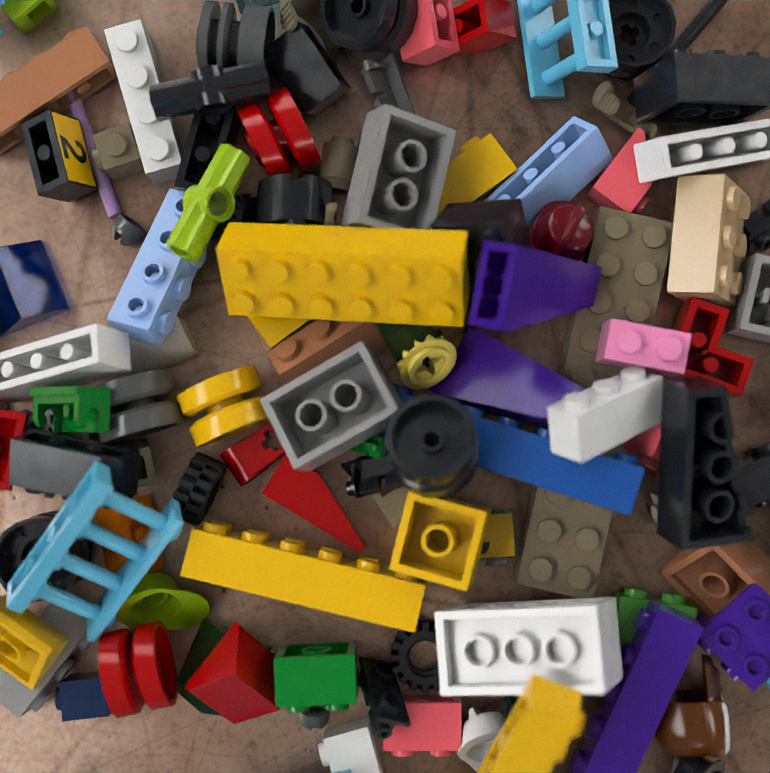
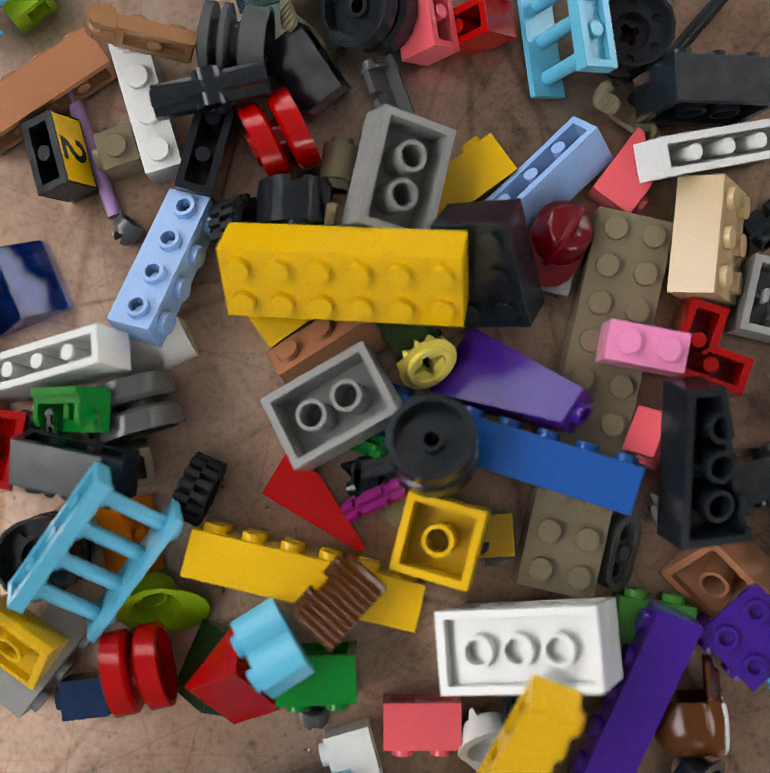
lime piece [165,144,251,263] -> none
yellow wheel [176,365,269,448] -> none
red piece [220,423,286,487] -> none
black hinge [358,657,411,740] -> none
black tyre [391,618,440,693] -> none
dark purple slope [468,241,601,332] -> none
white brick [547,366,663,463] -> none
none -> medium nougat hinge [84,2,198,64]
none -> medium azure brick [229,597,315,699]
none -> reddish brown brick [293,552,386,651]
none -> magenta axle [341,477,409,522]
none -> dark grey plate [597,512,642,590]

